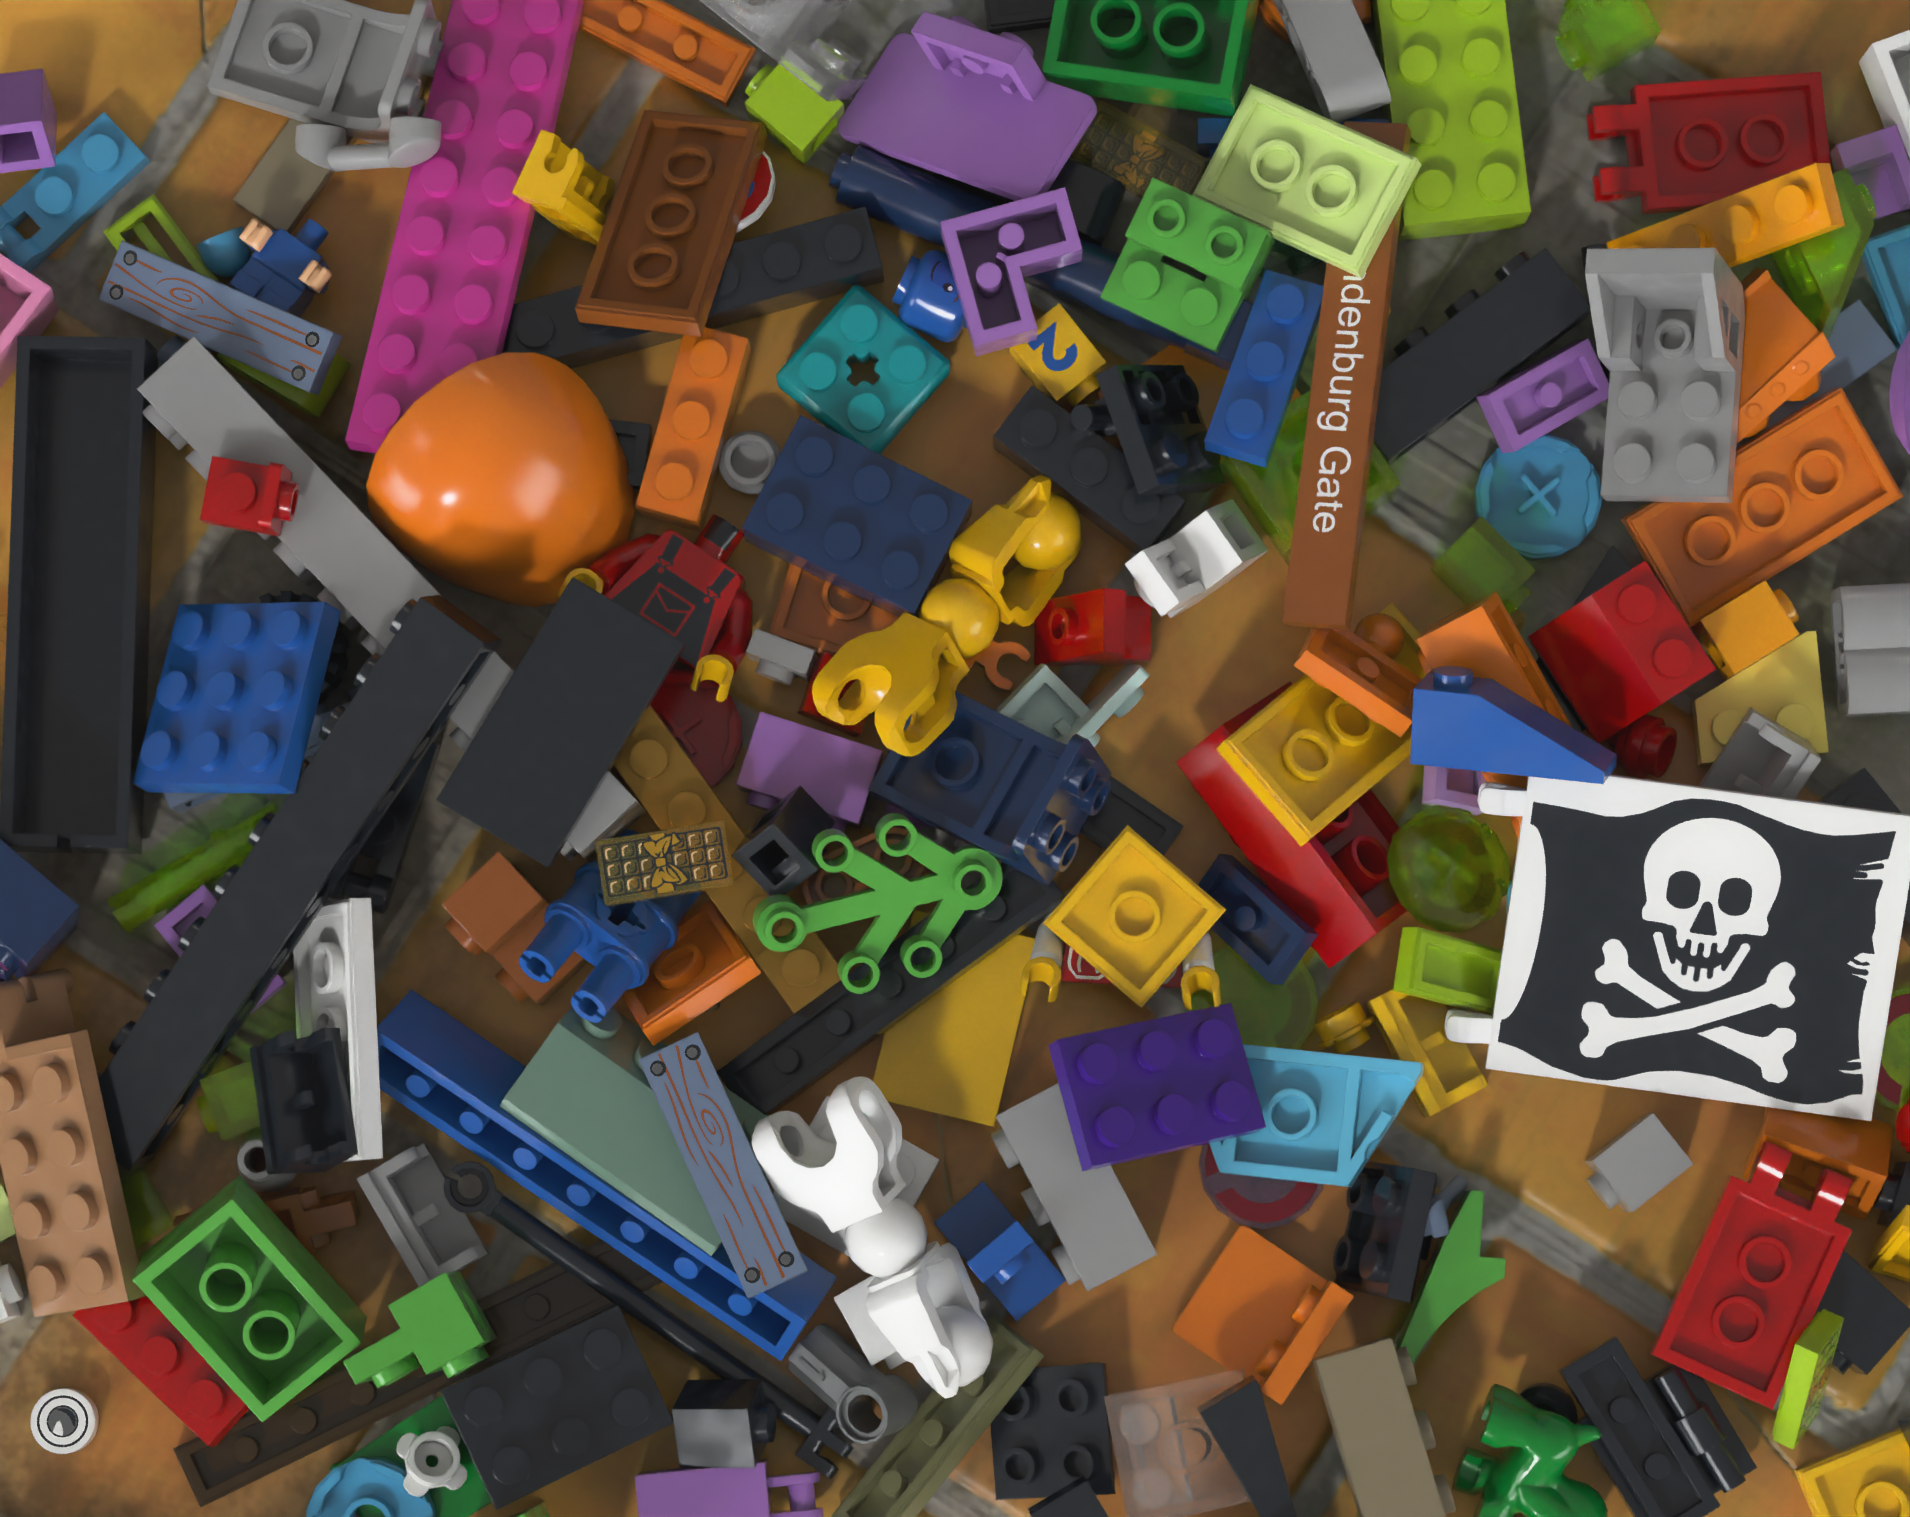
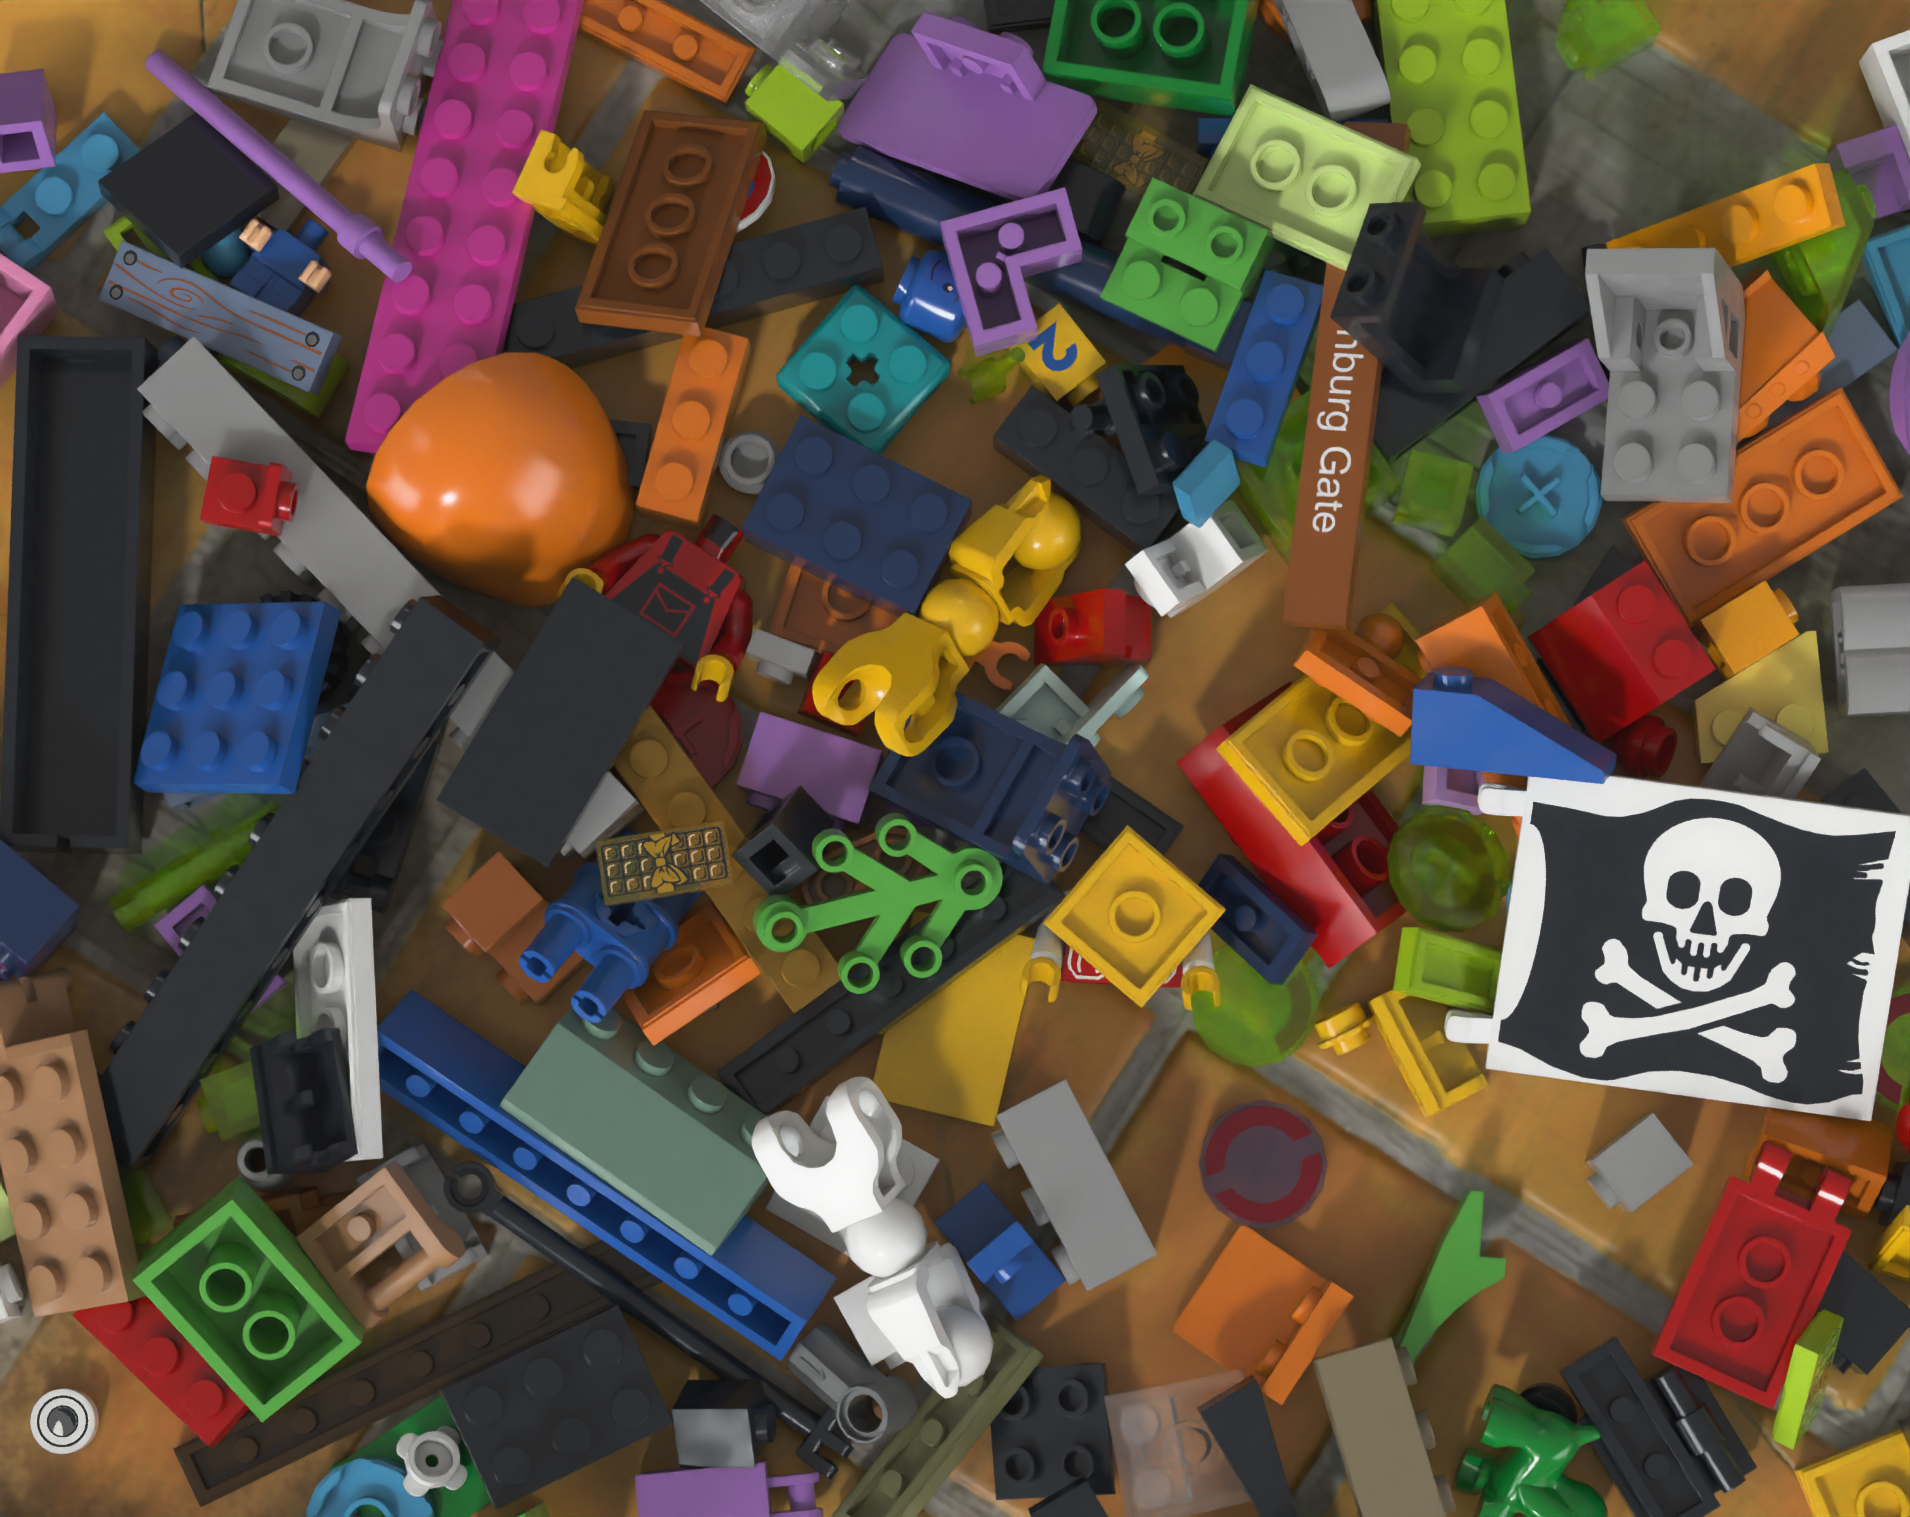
light grey bar [295,117,442,172] -> none
bright green brick [343,1271,497,1388] -> none
sand blue tile [638,1032,808,1299] -> none
dark purple plate [1048,1003,1266,1172] -> none
medium azure wing [1209,1044,1424,1187] -> none
black plate [1333,1161,1438,1303] -> none
sand blue hand [1424,1176,1468,1238] -> none
red tile [1586,72,1831,215] -> none
none -> black tile [98,112,280,269]
none -> medium lavender bar [145,50,412,283]
none -> medium nougat plate [295,1161,465,1328]
none -> clear neon green hand [958,347,1025,404]
none -> dark azure tile [1173,439,1241,529]
none -> black panel [1330,201,1505,393]
none -> clear neon green brick [1391,450,1474,537]

